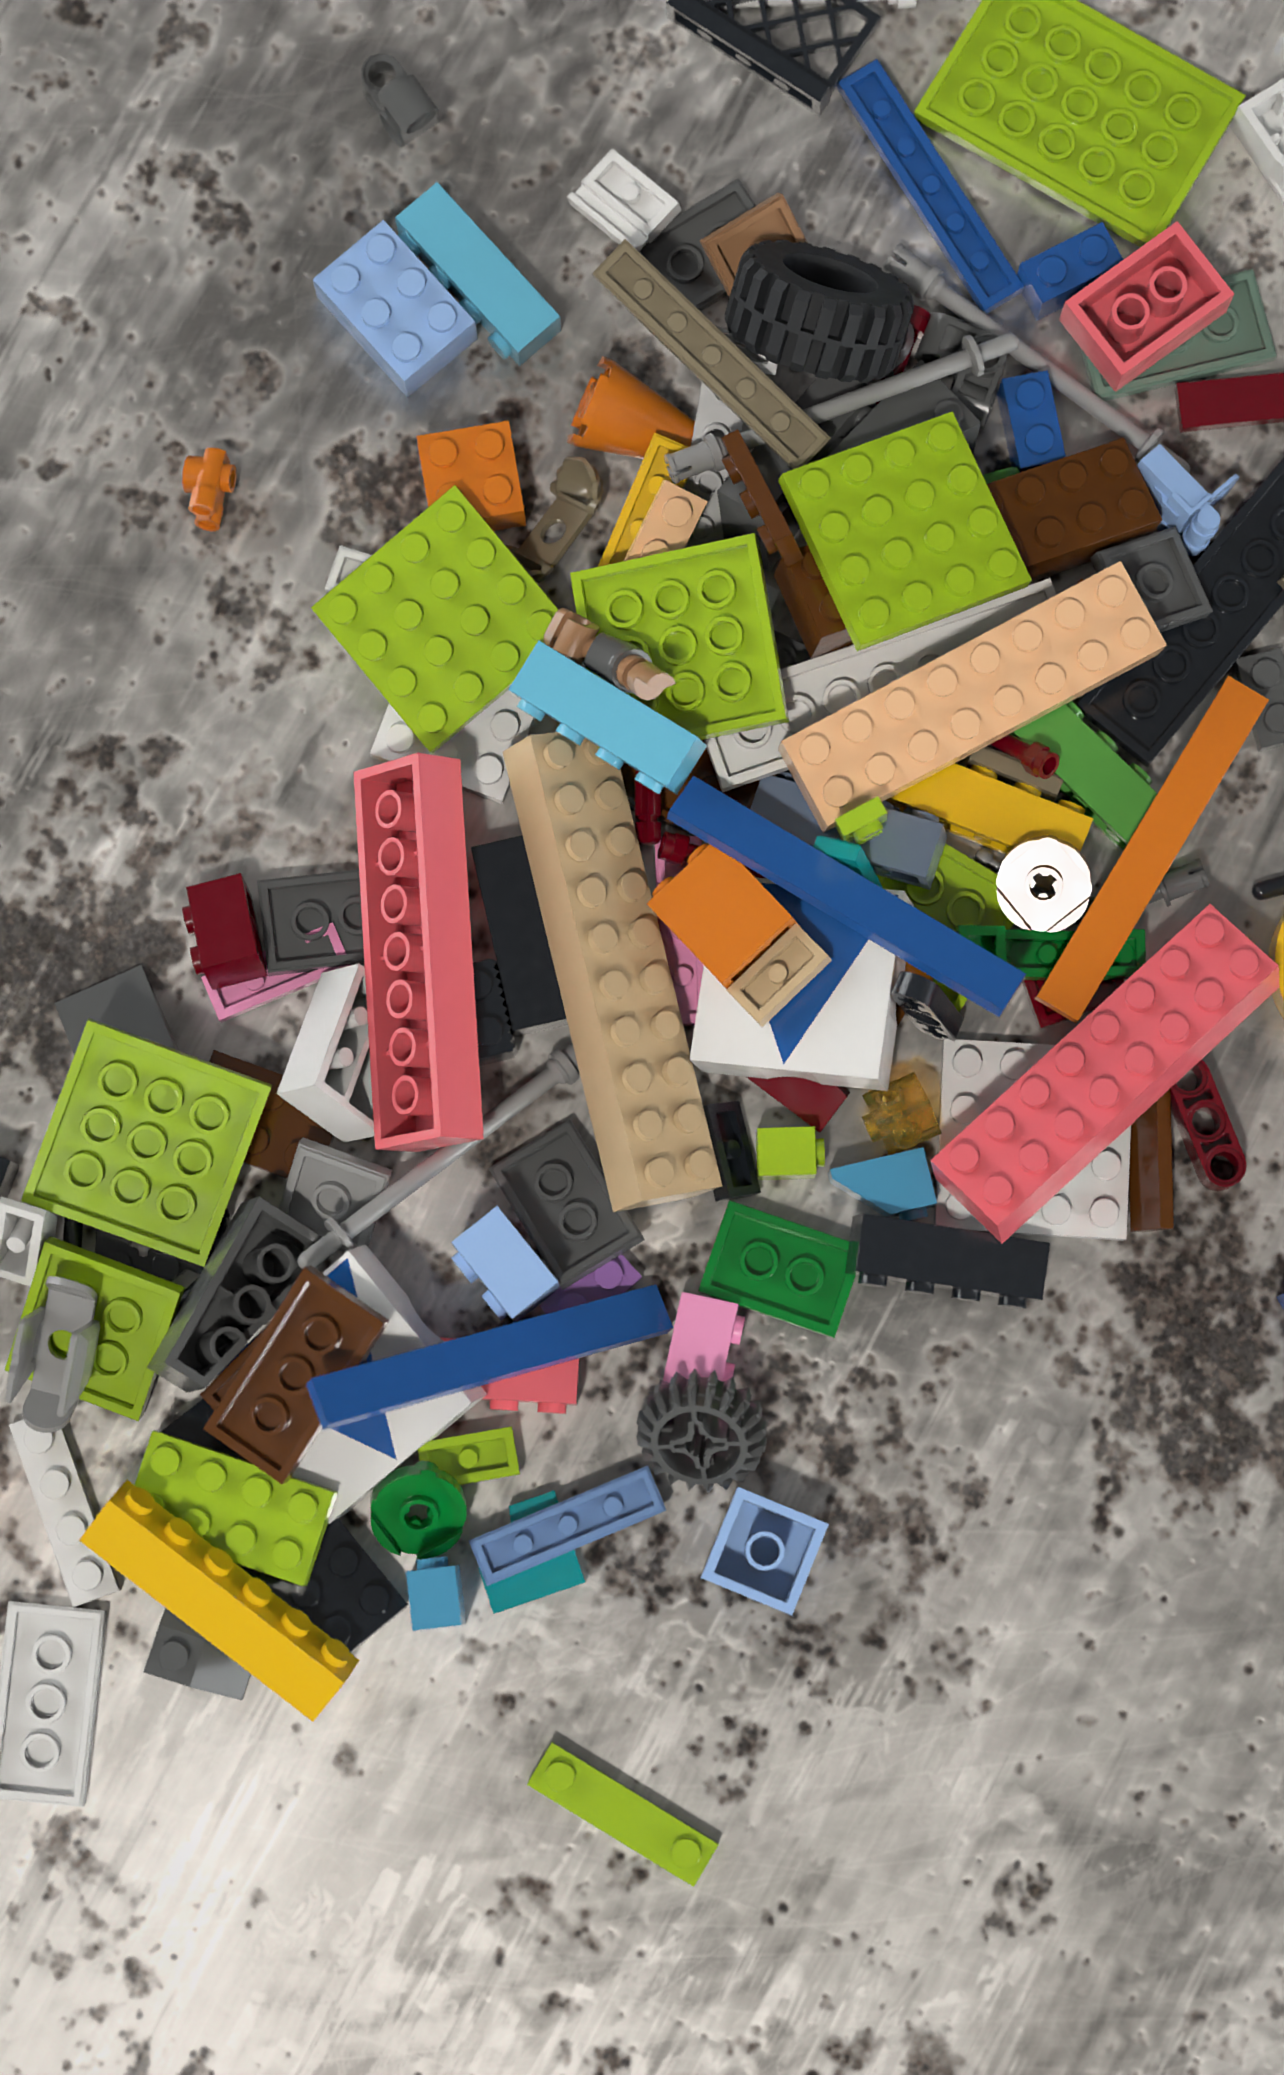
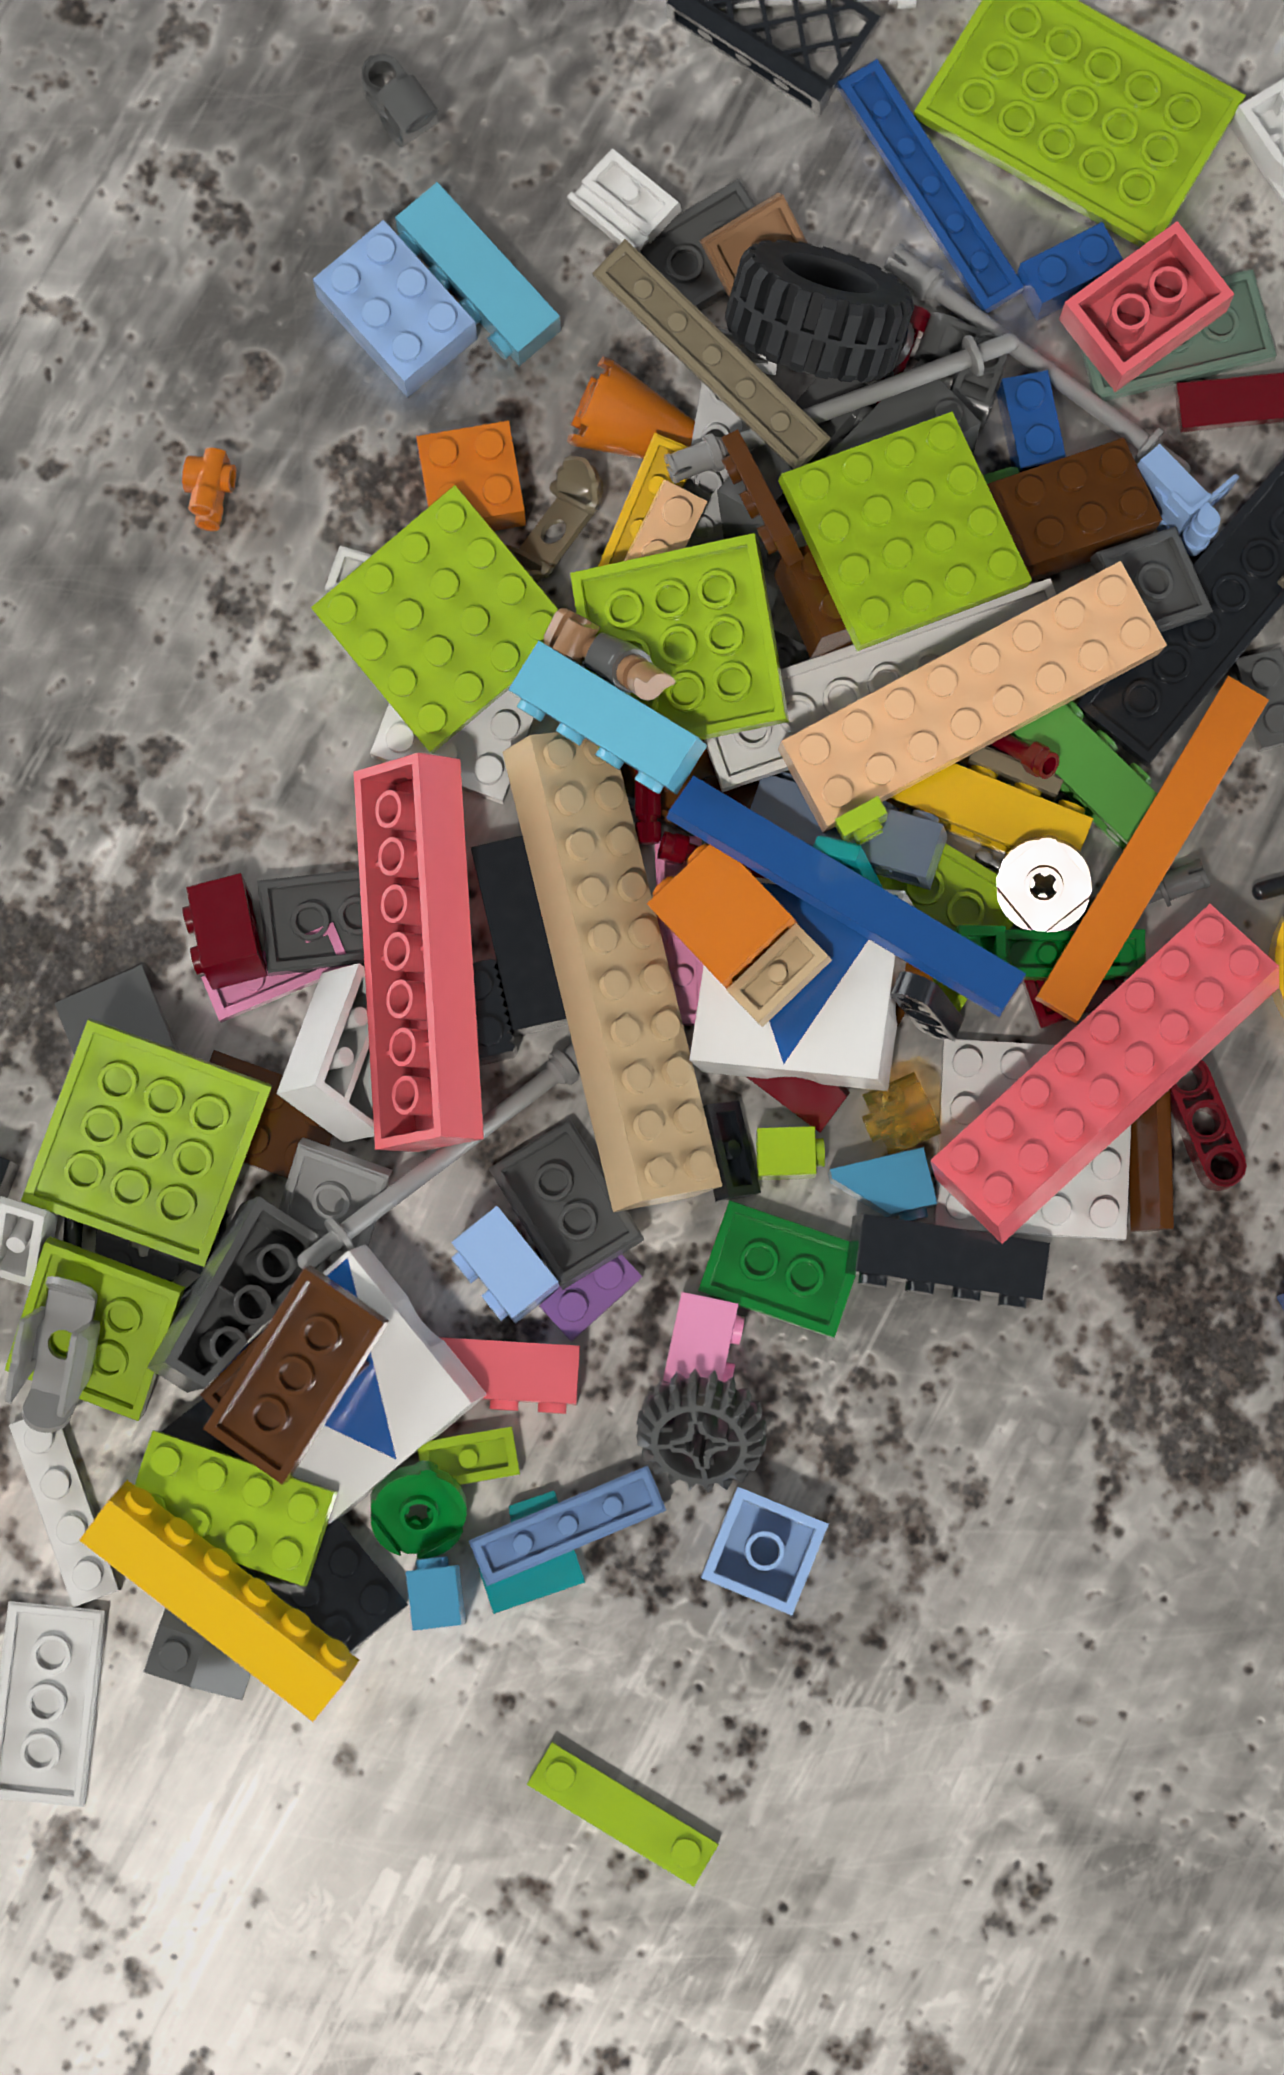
blue tile [306,1284,674,1430] -> none

